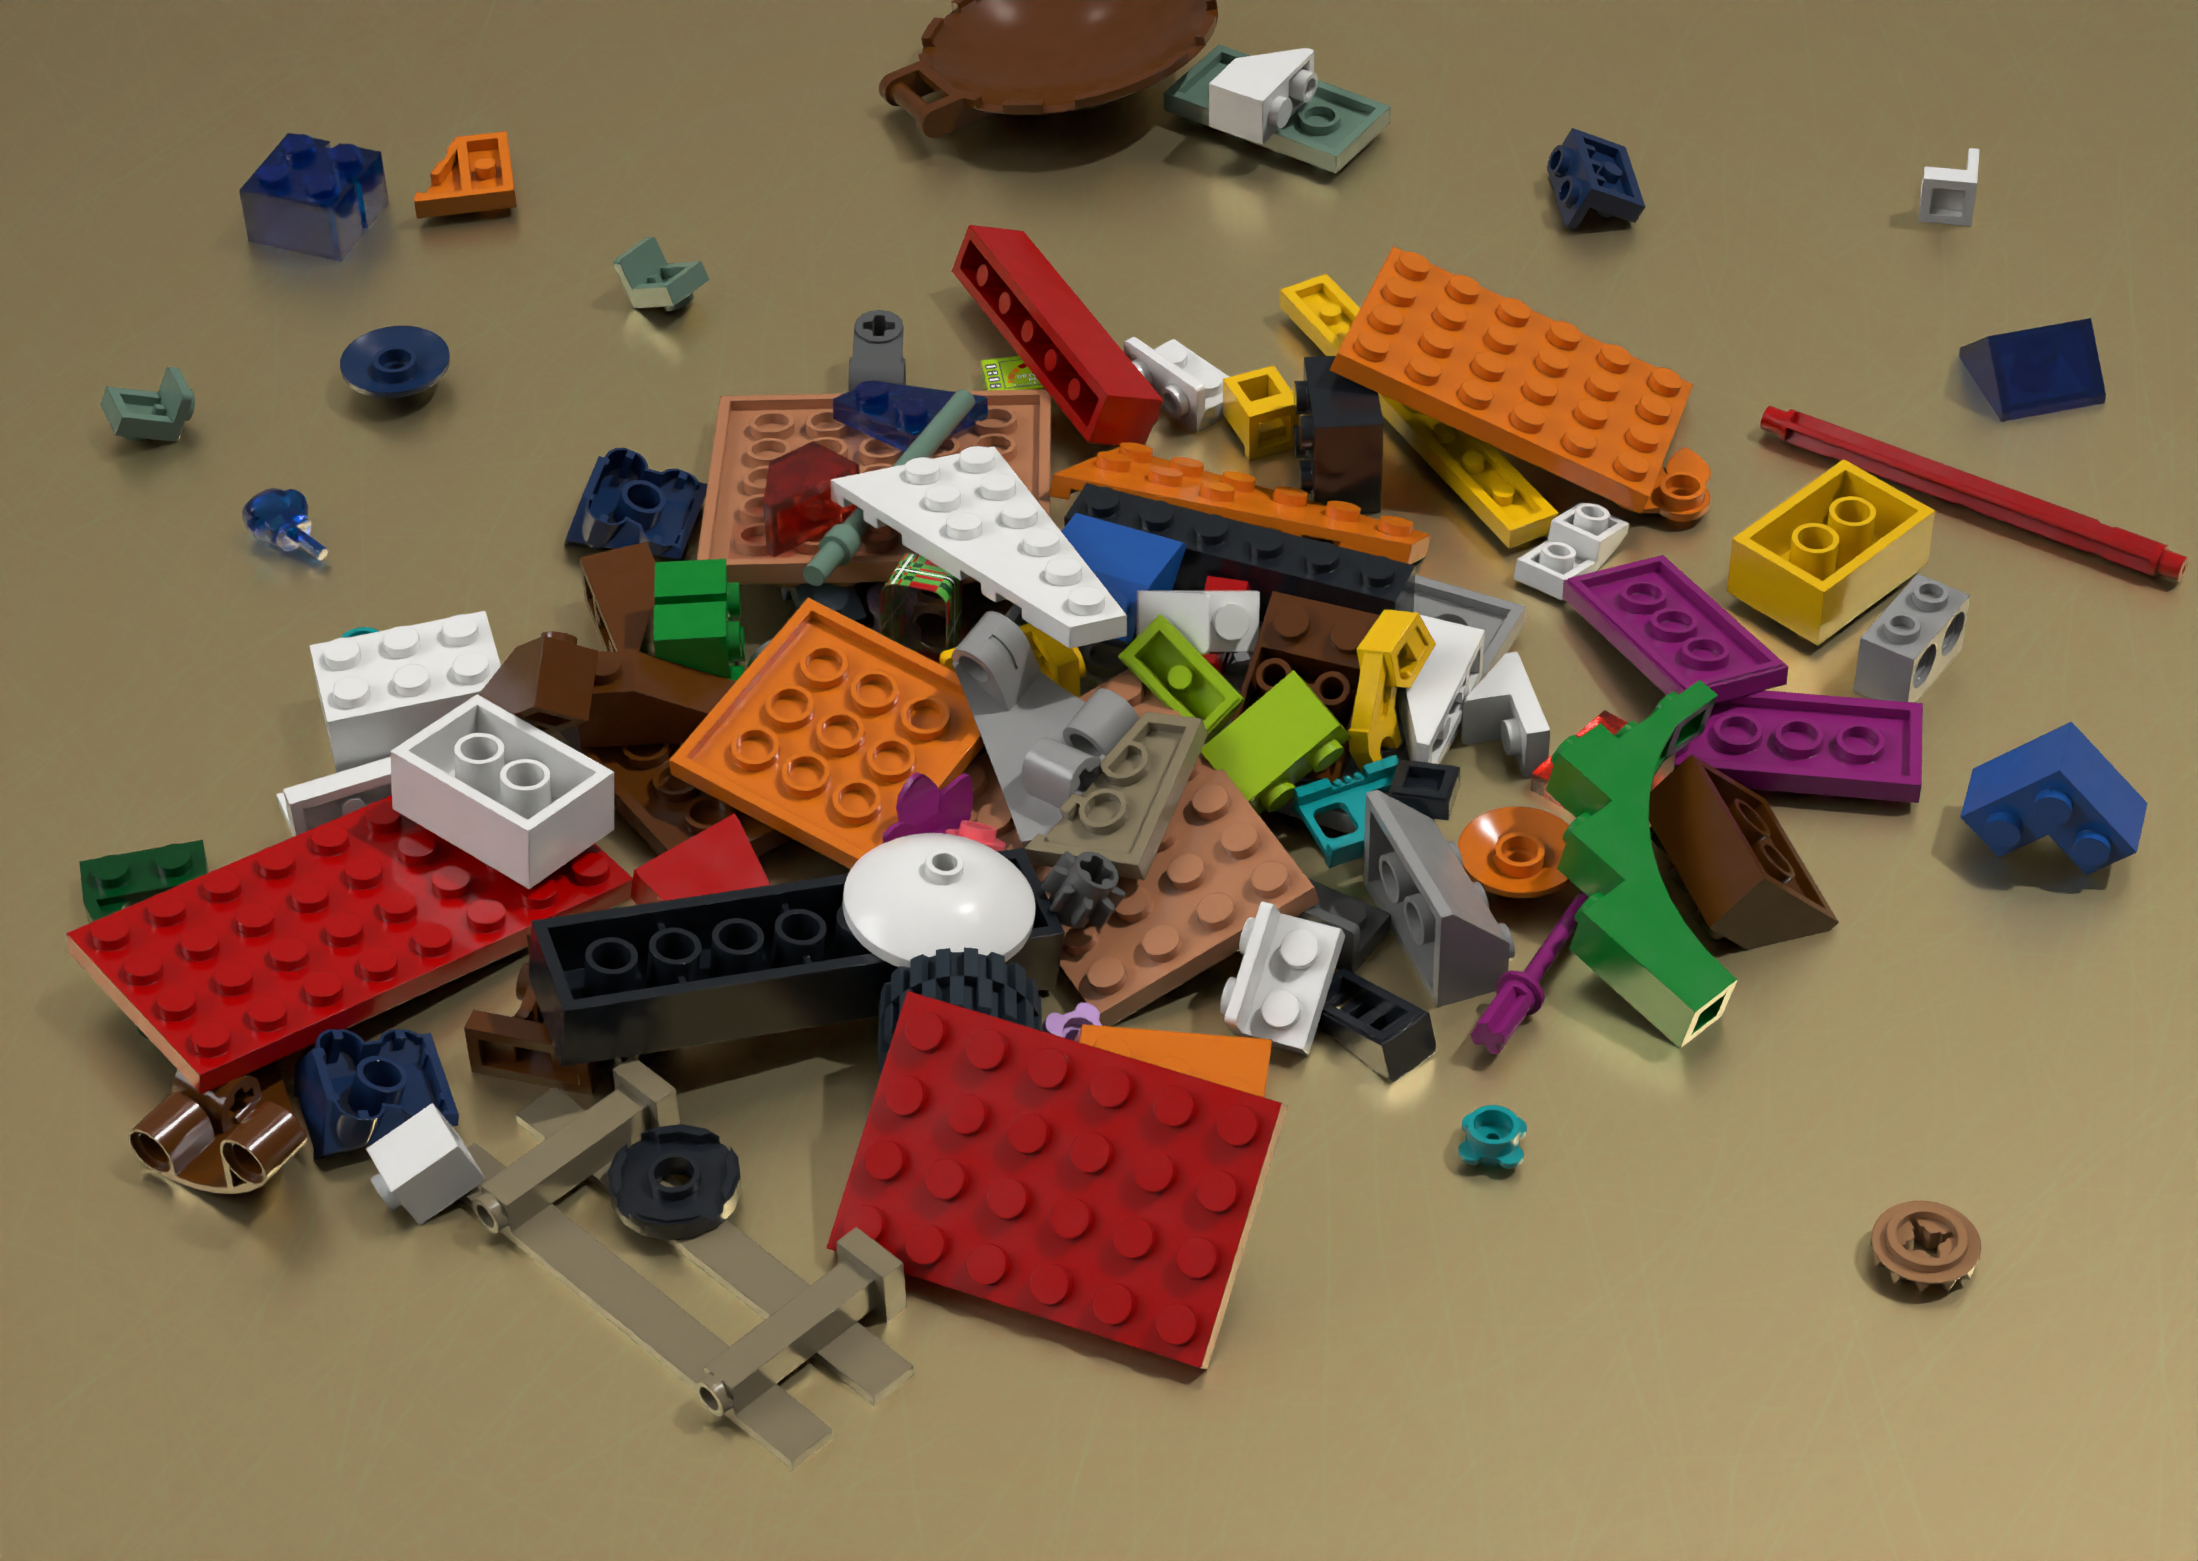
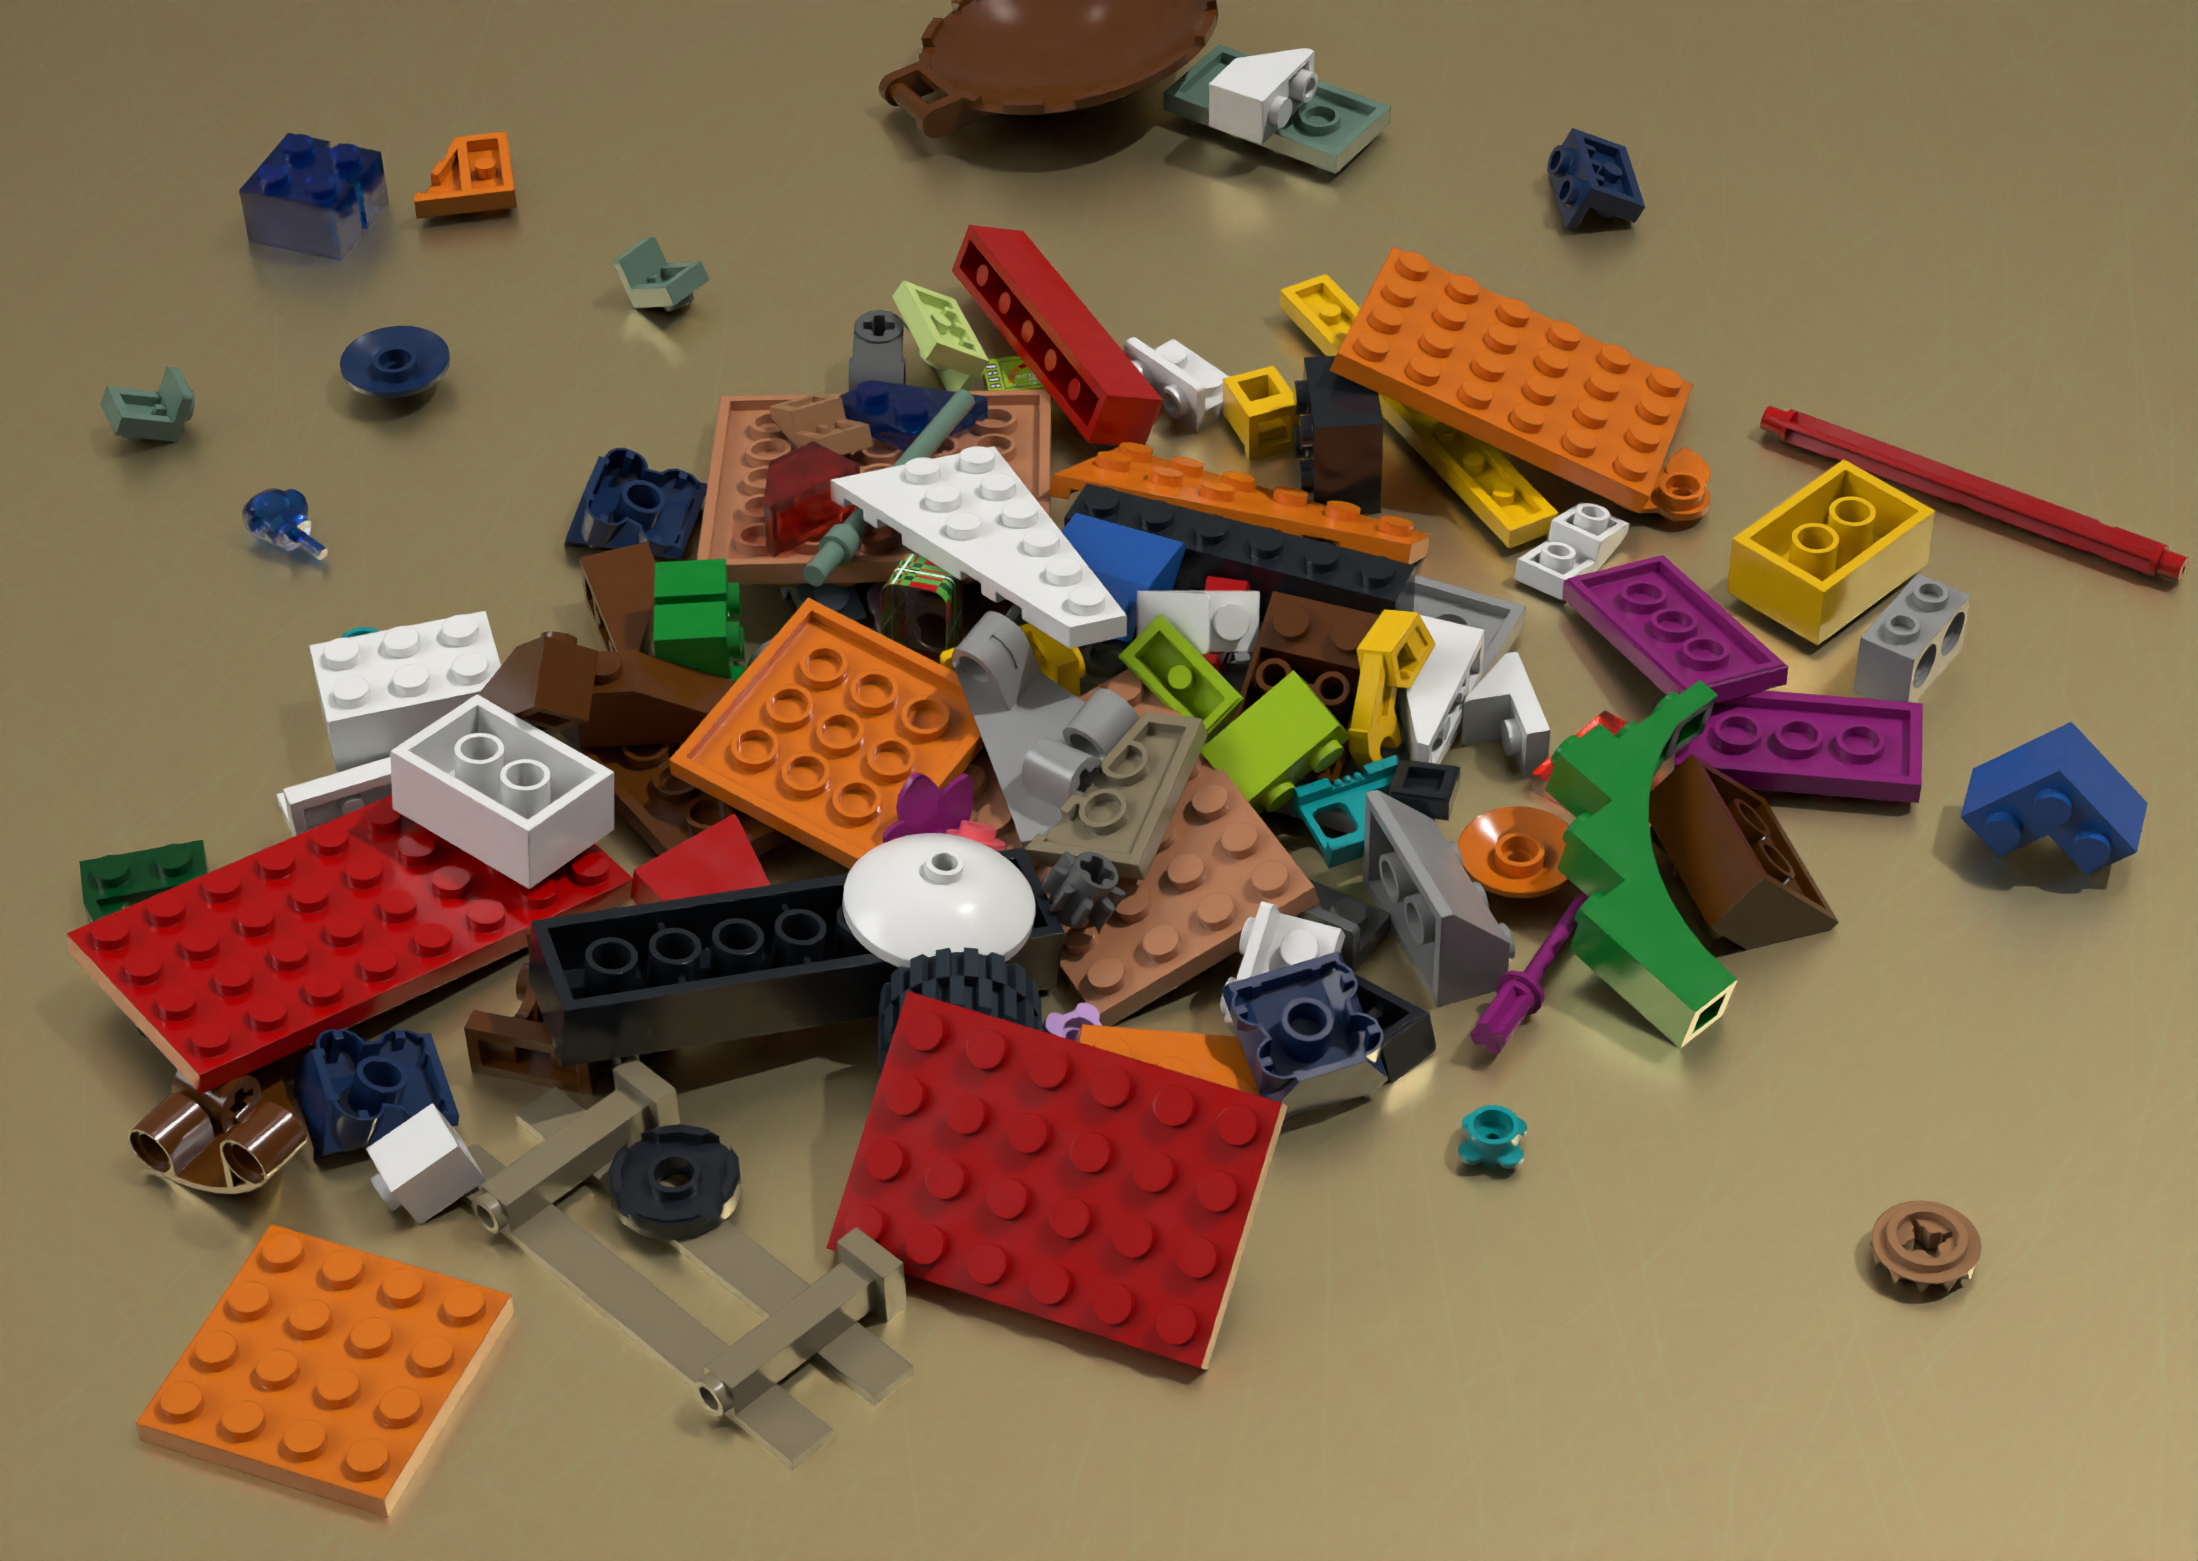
white panel [1918,148,1980,226] -> none
clear blue slope [1959,318,2106,422] -> none
none -> orange plate [136,1224,514,1518]
none -> medium nougat slope [769,392,873,461]
none -> yellowish green bracket [892,280,990,391]
none -> dark blue slope [1221,951,1388,1125]

